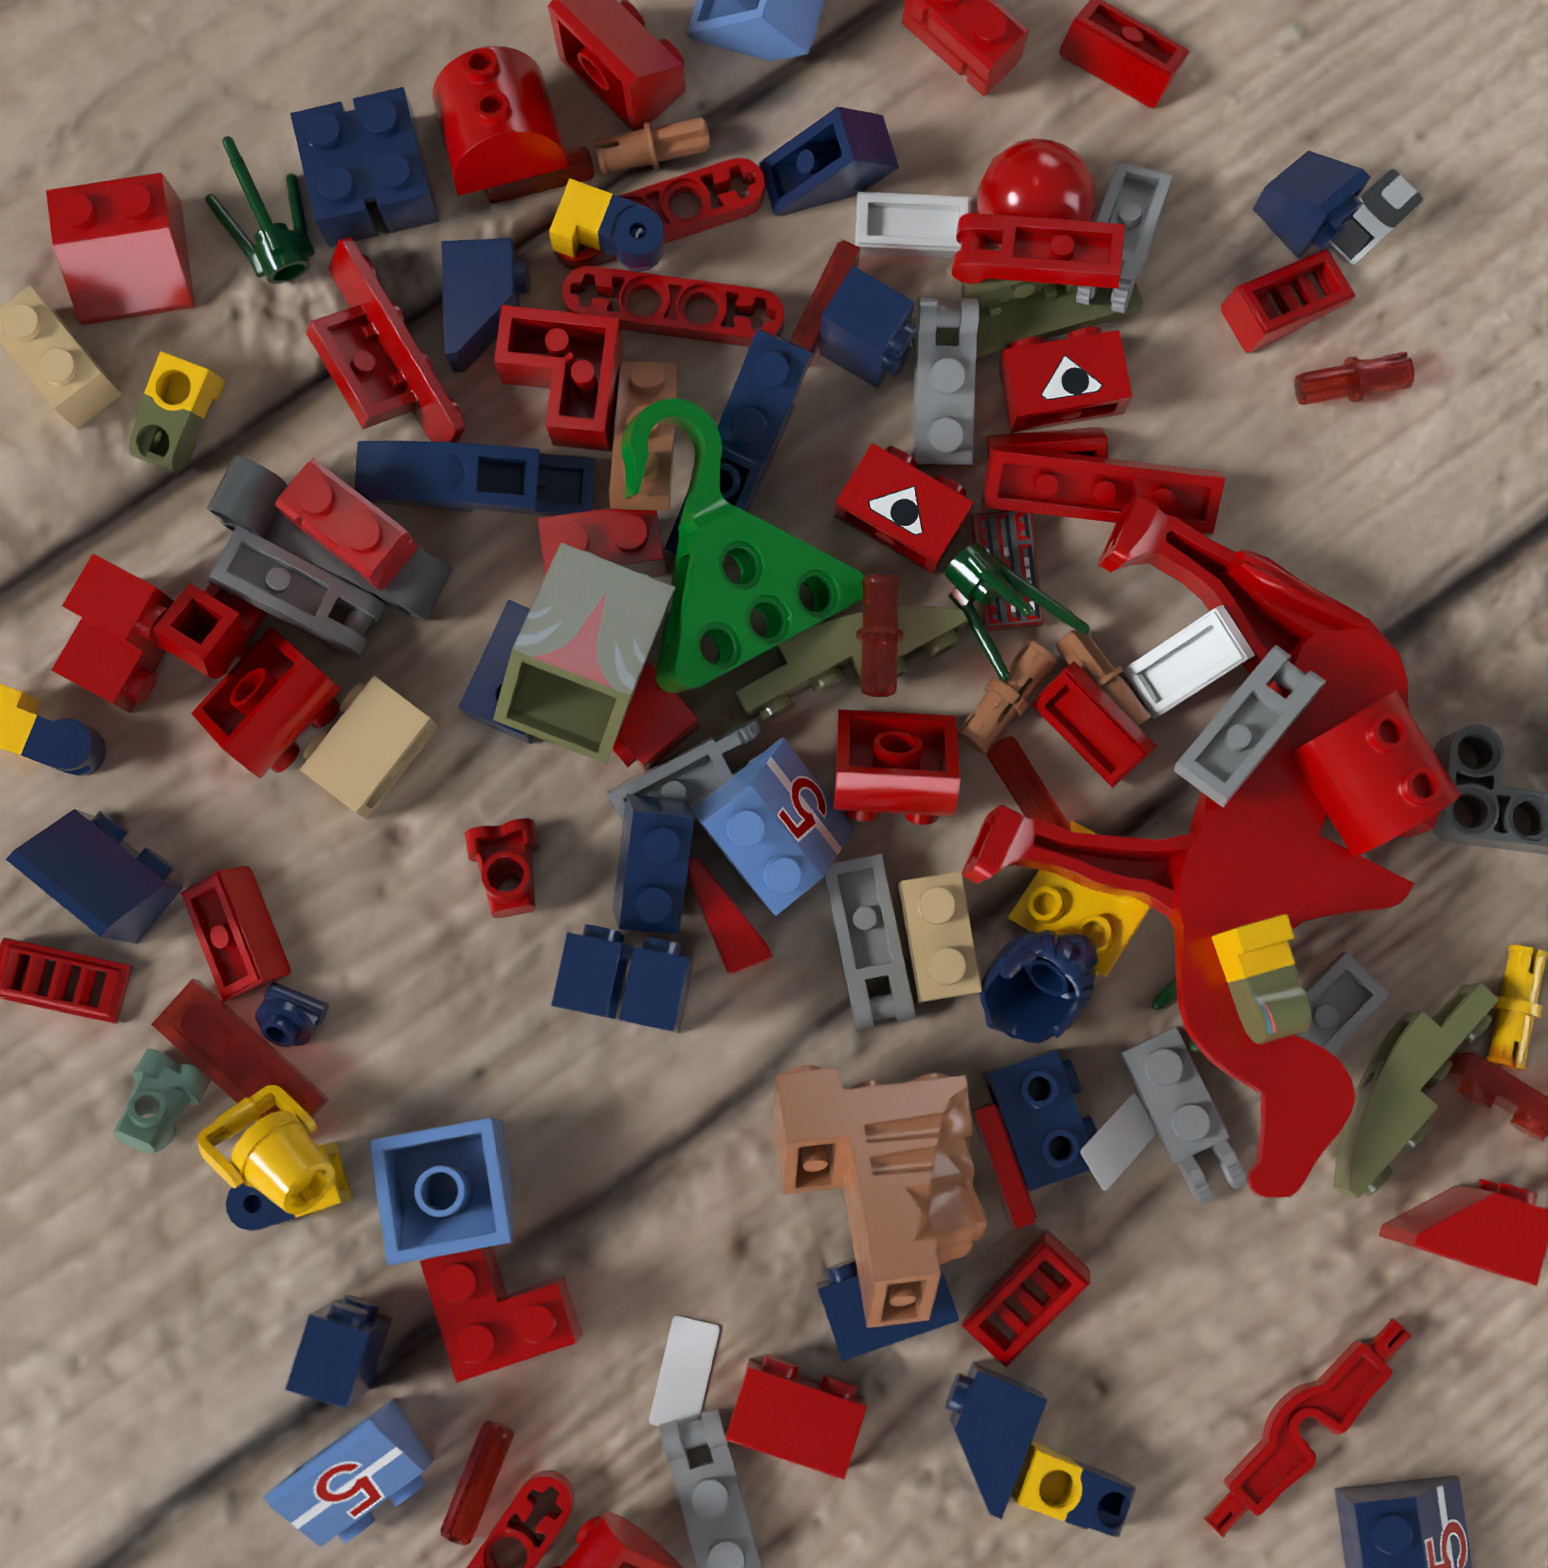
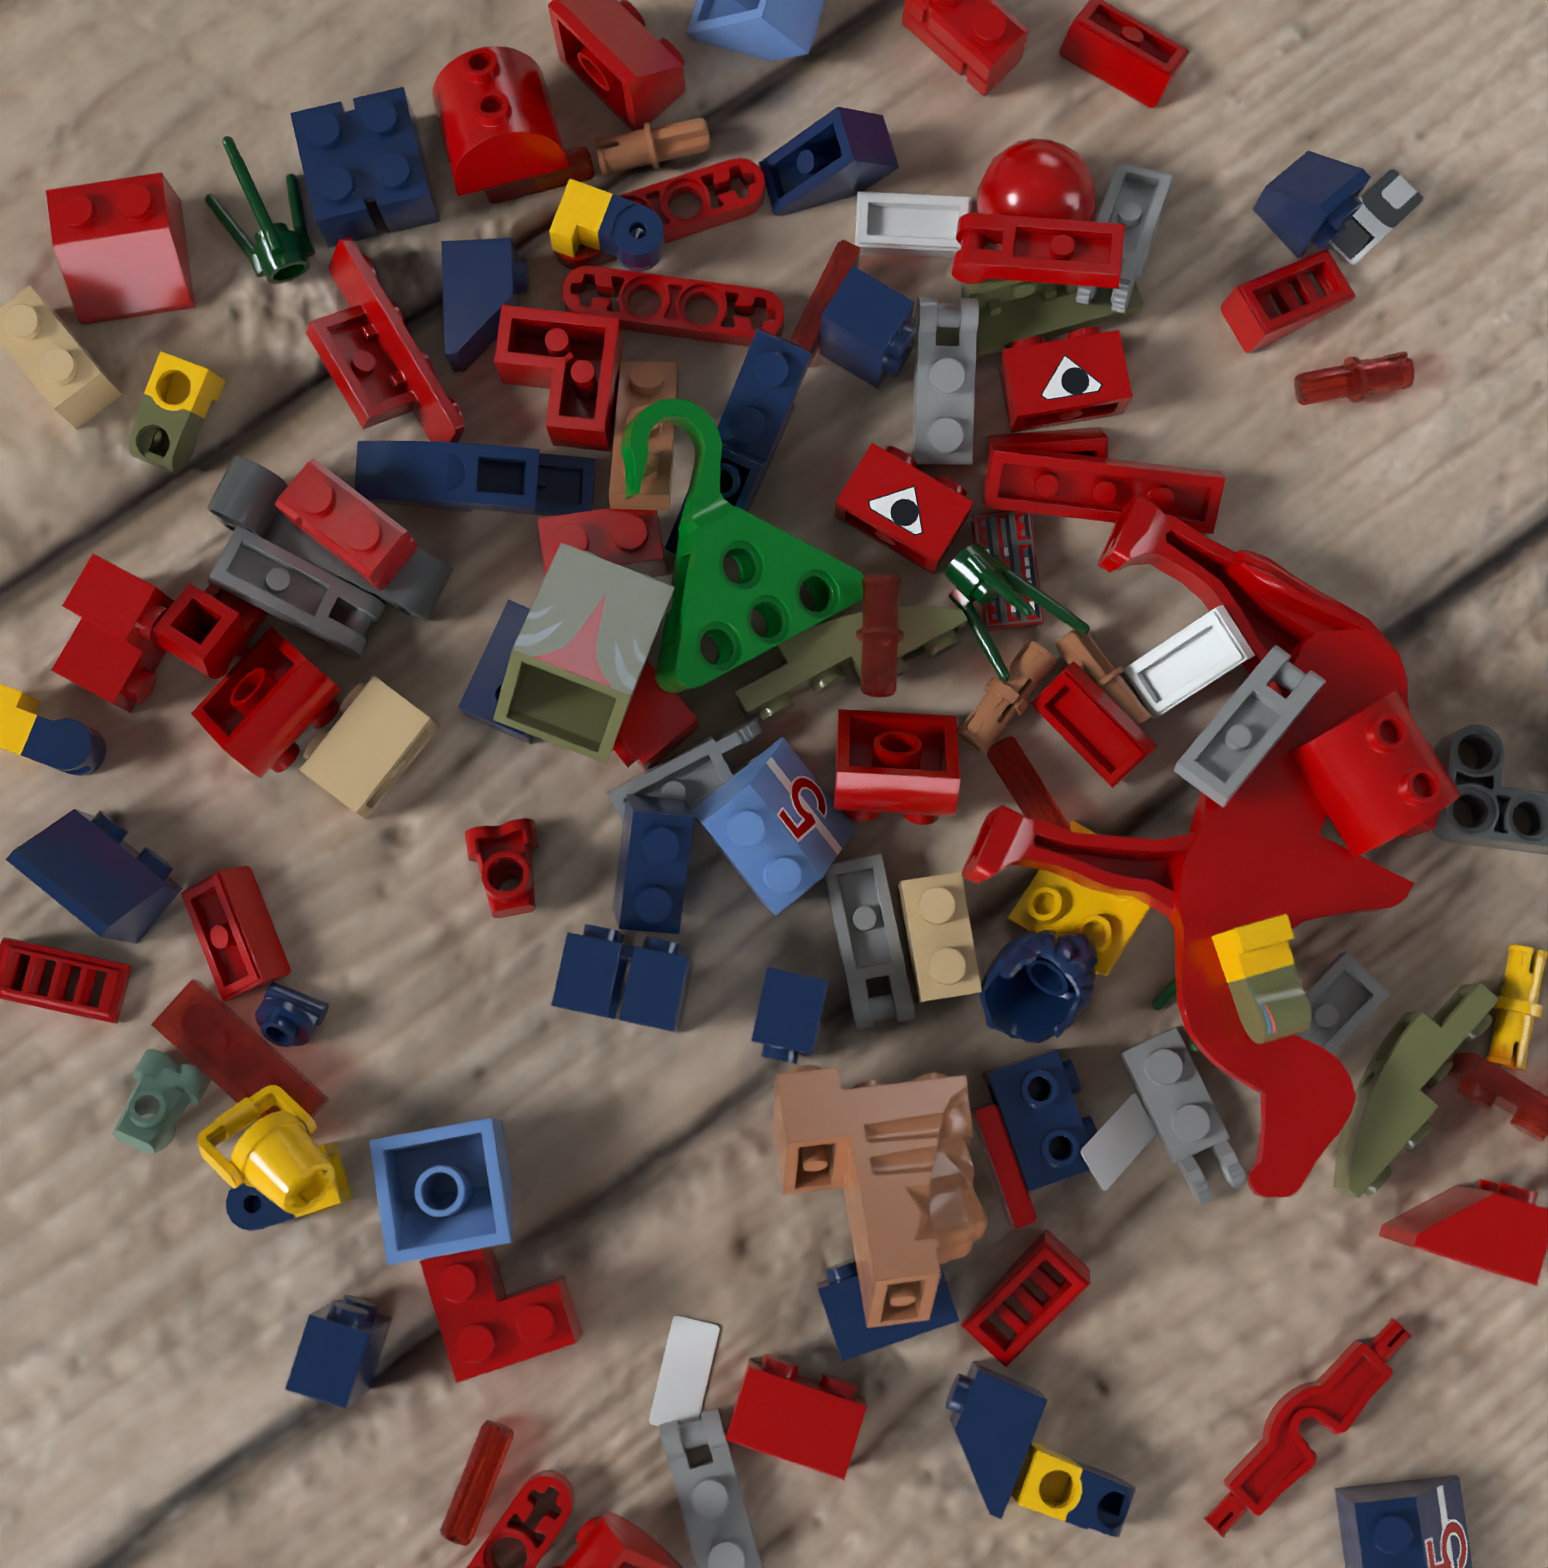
medium blue slope [264,1399,434,1547] -> none
red slope [687,857,774,976] -> none
none -> dark blue brick [751,967,829,1064]

